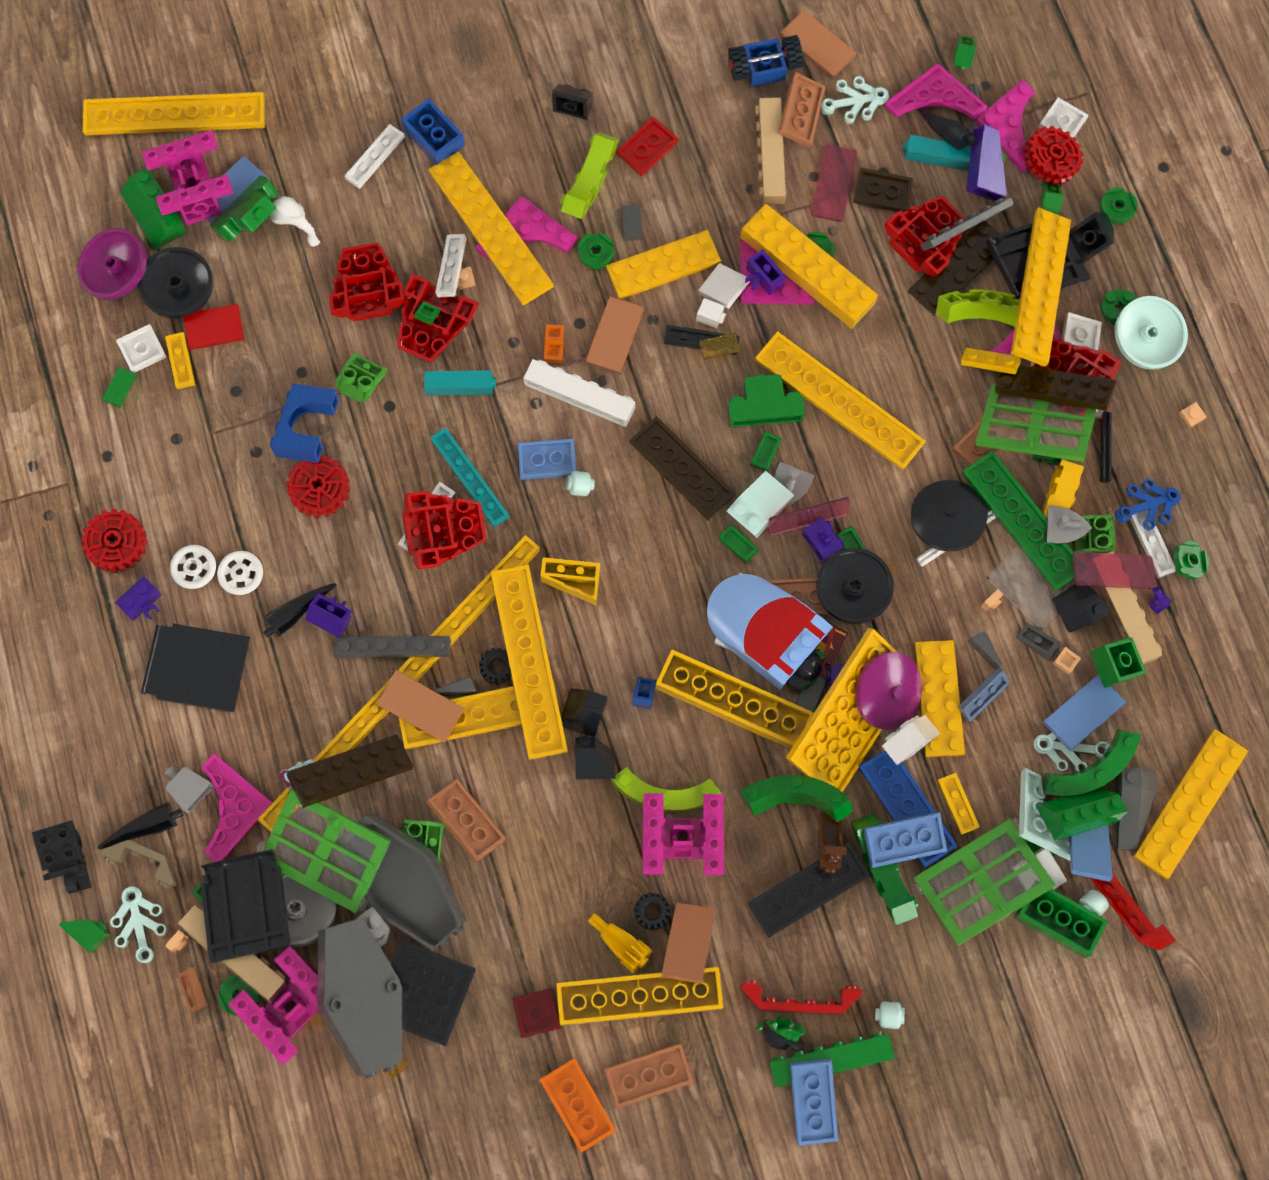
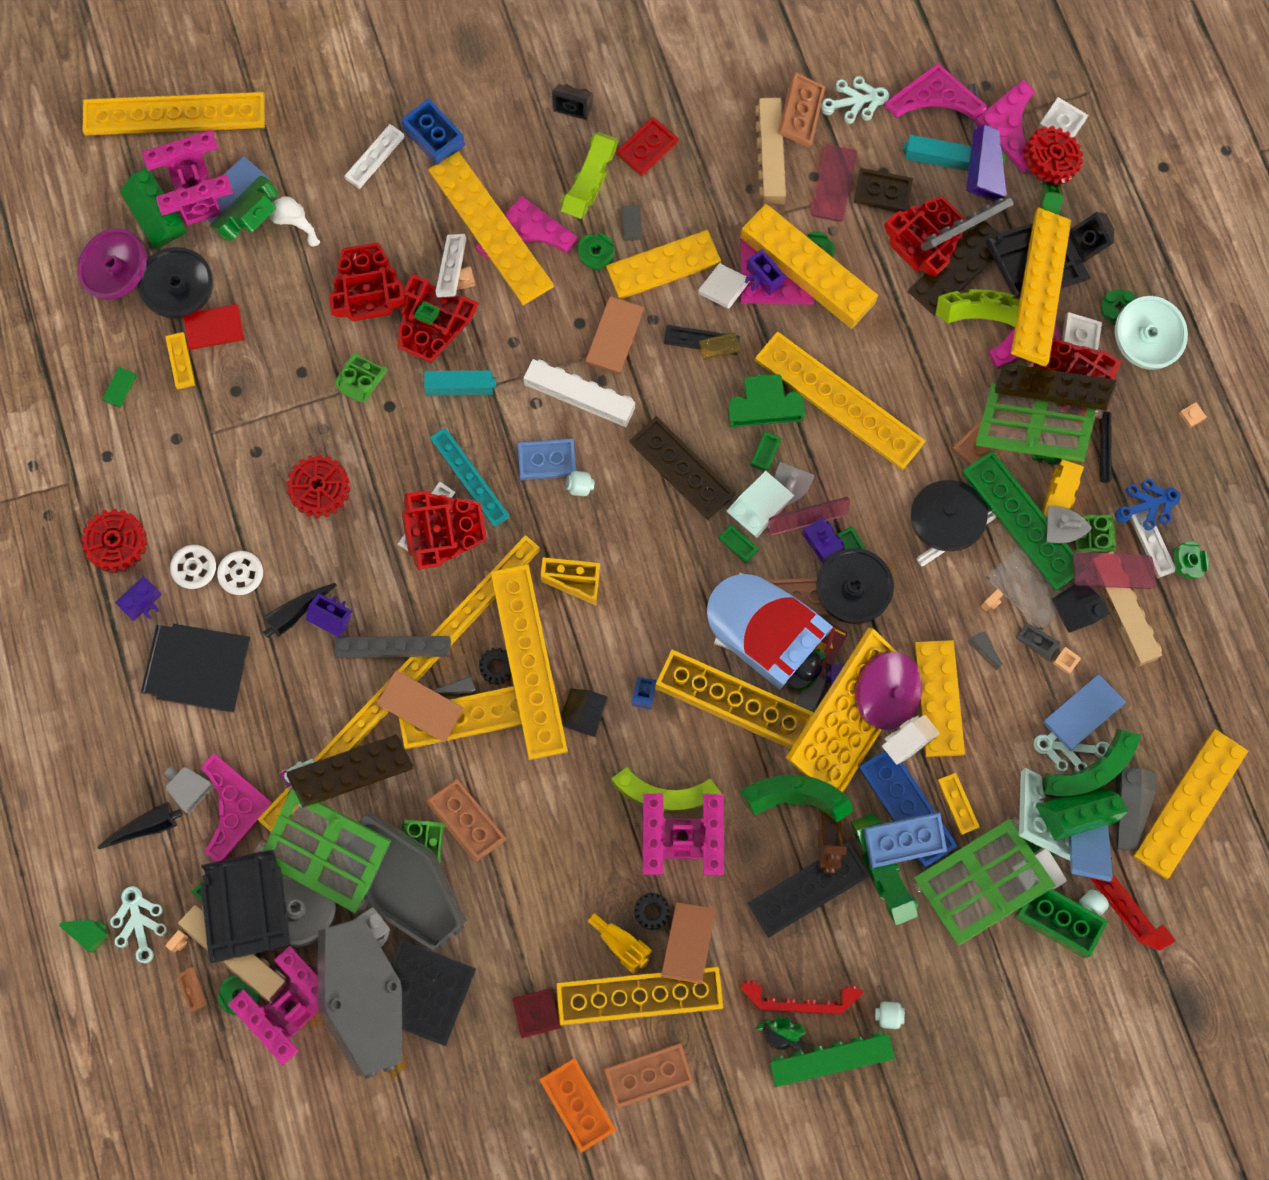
black plate [32,820,92,894] -> none
dark tan slope [100,840,178,889] -> none
white tile [116,324,167,373] -> none
blue arch [270,383,339,463] -> none
orange slope [544,324,564,364] -> none
black slope [575,736,616,779] -> none
white brick [696,298,726,329] -> none
brick [728,35,803,87] -> none
nougat tile [780,10,857,79] -> none
medium blue tile [790,1058,838,1146] -> none
black piece [917,107,977,150] -> none
green slope [953,35,976,69] -> none
sand blue plate [958,668,1010,722] -> none
yellow plate [961,348,1021,375] -> none
green brick [1090,637,1147,688] -> none
green plate [1100,188,1138,224] -> none
dark purple piece [1149,587,1172,614] -> none

